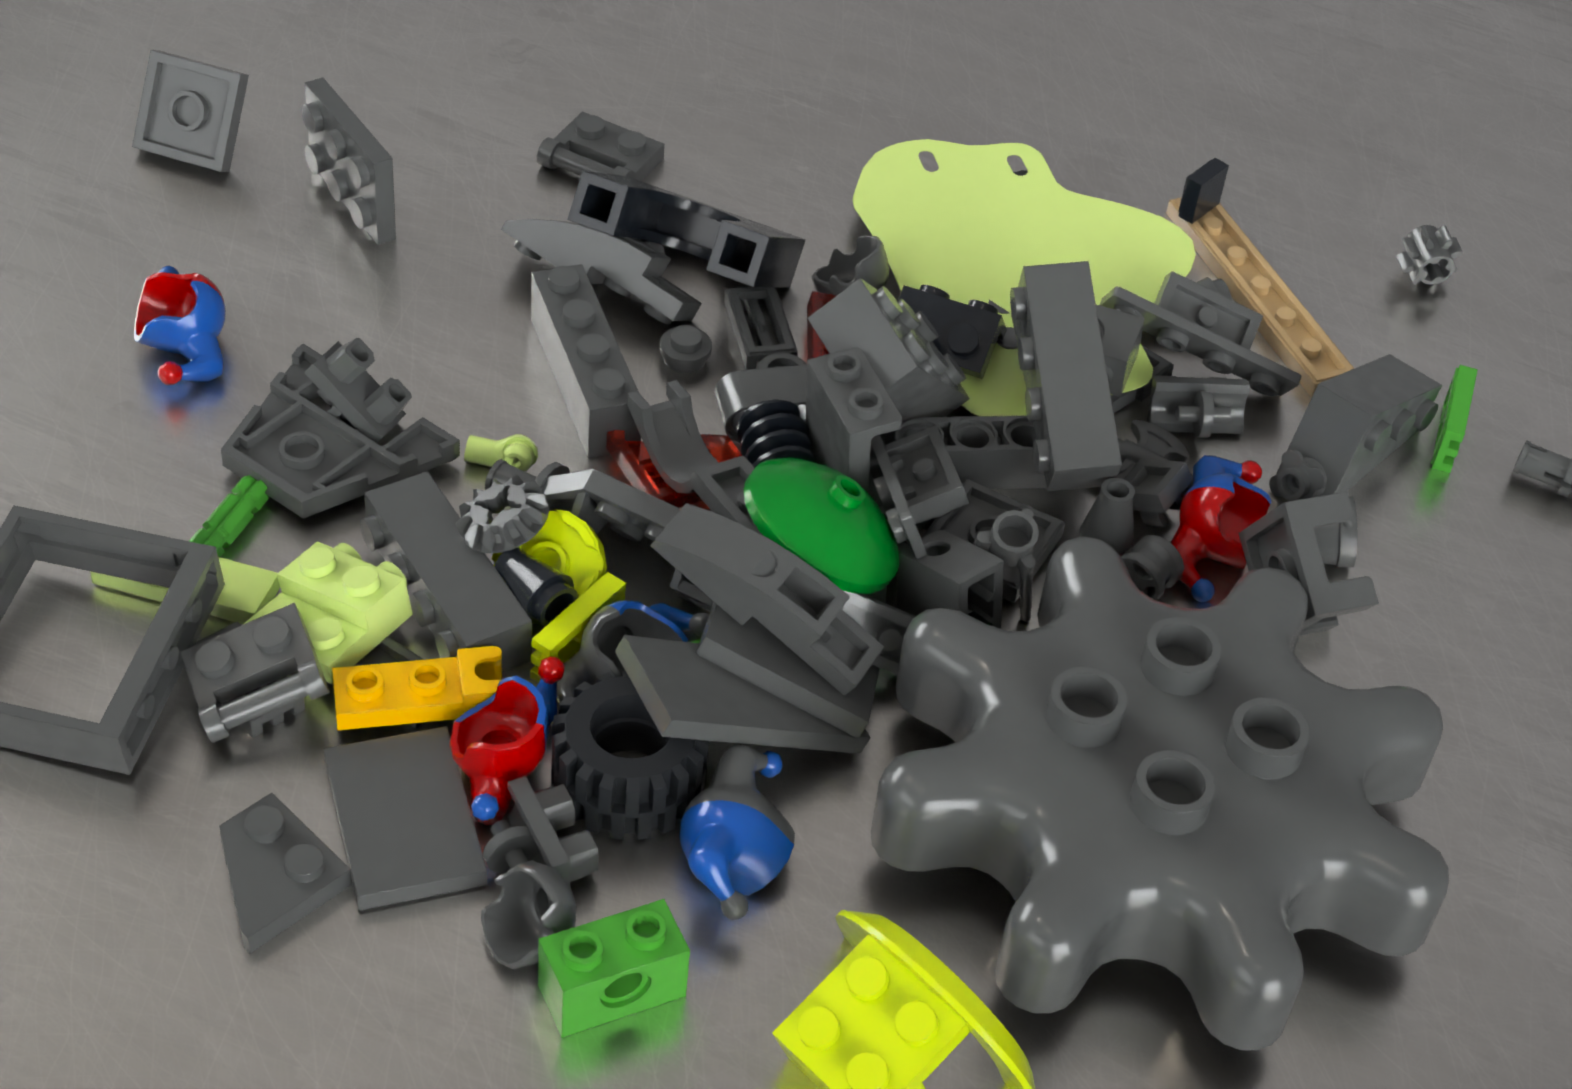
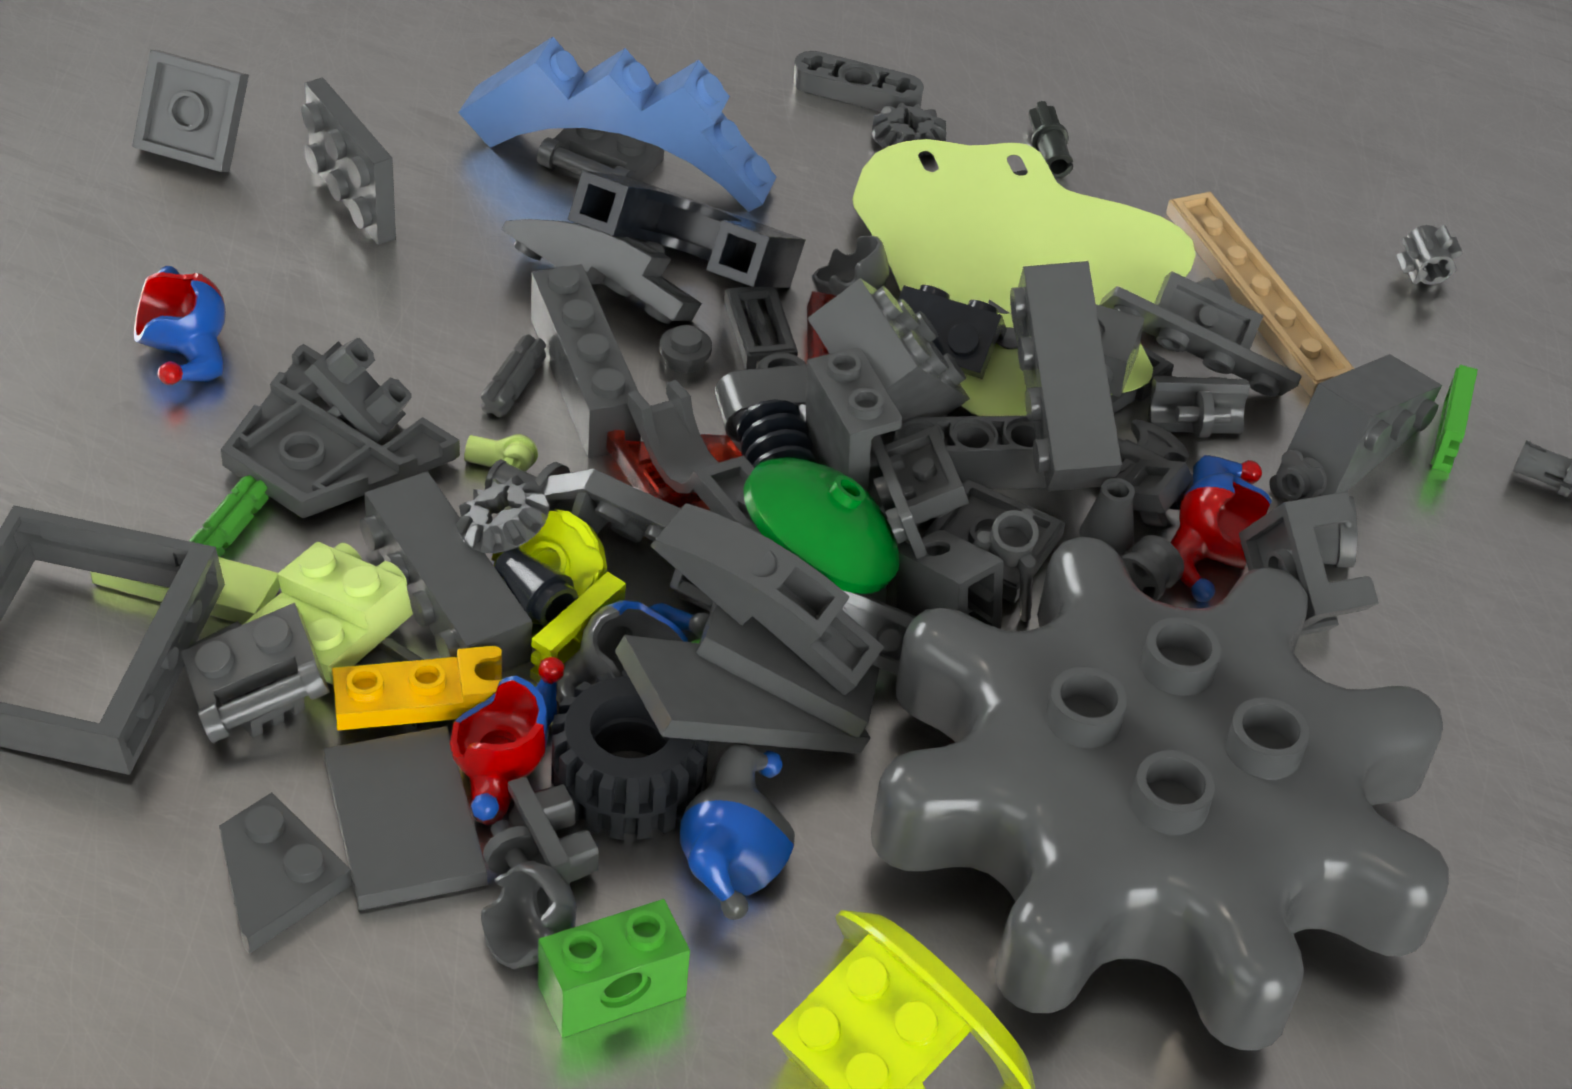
black tile [1178,158,1229,224] -> none
none -> medium blue arch [458,37,777,212]
none -> dark grey axle [481,334,546,417]
none -> dark grey beam [793,51,924,112]
none -> dark grey gear [872,102,947,156]
none -> pearl dark grey axle [1028,101,1073,179]

